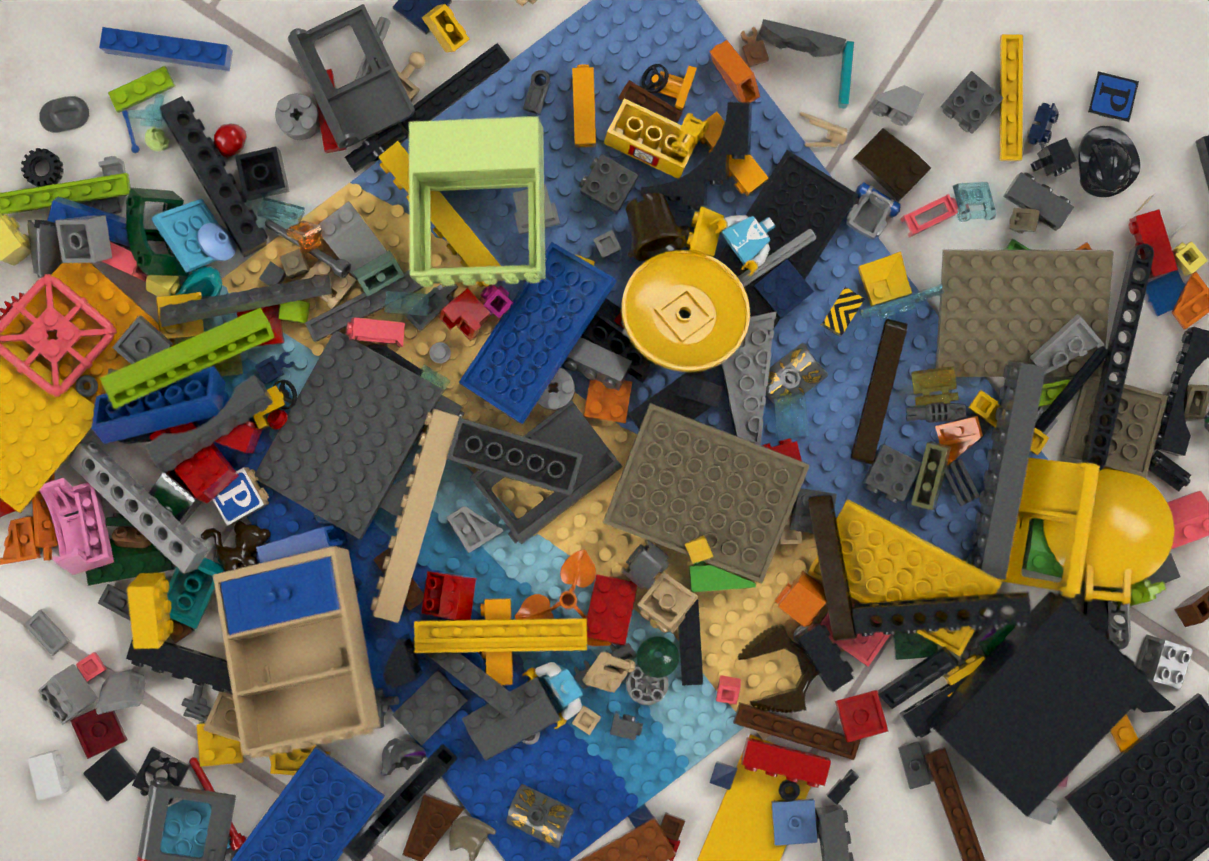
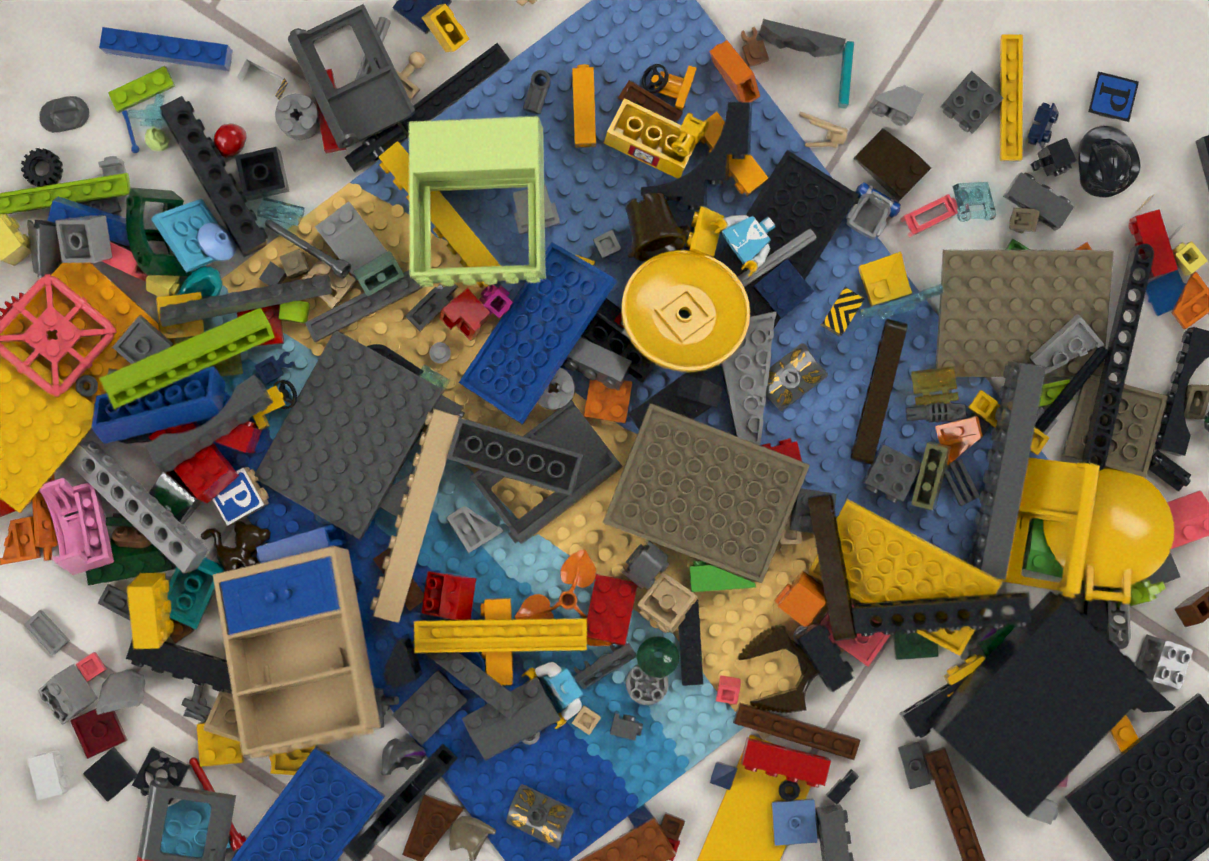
red plate [267,409,288,430] -> none
clear orange slope [285,220,322,254] -> none
coral window [346,317,405,347] -> none
clear light blue plate [385,291,429,316] -> none
dark grey brick [579,154,638,214] -> none
tan plate [582,652,635,693] -> none
yellow slope [685,535,714,563] -> none
clear light blue plate [773,393,809,440] -> none
red plate [835,690,889,743] -> none
black plate [878,646,959,709] -> none
none -> white sticker [237,59,288,100]

